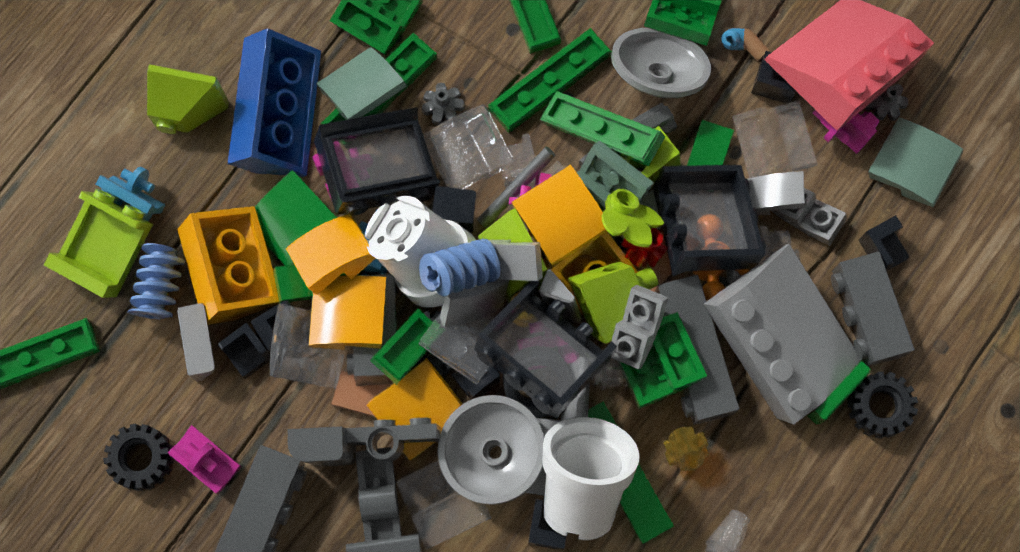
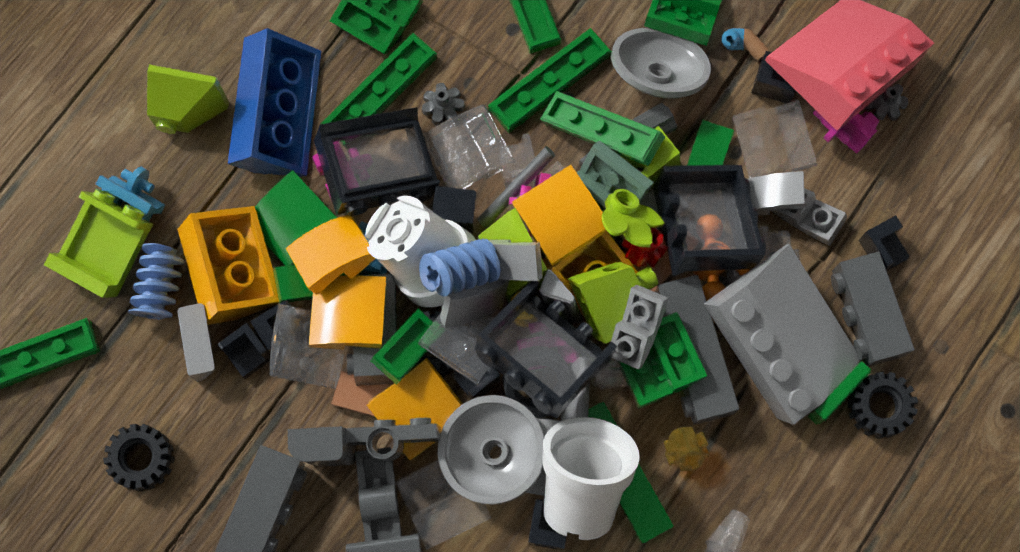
dark pink hips [168,425,242,495] -> none
sand green slope [316,47,407,120] -> none
sand green slope [868,117,963,207] -> none

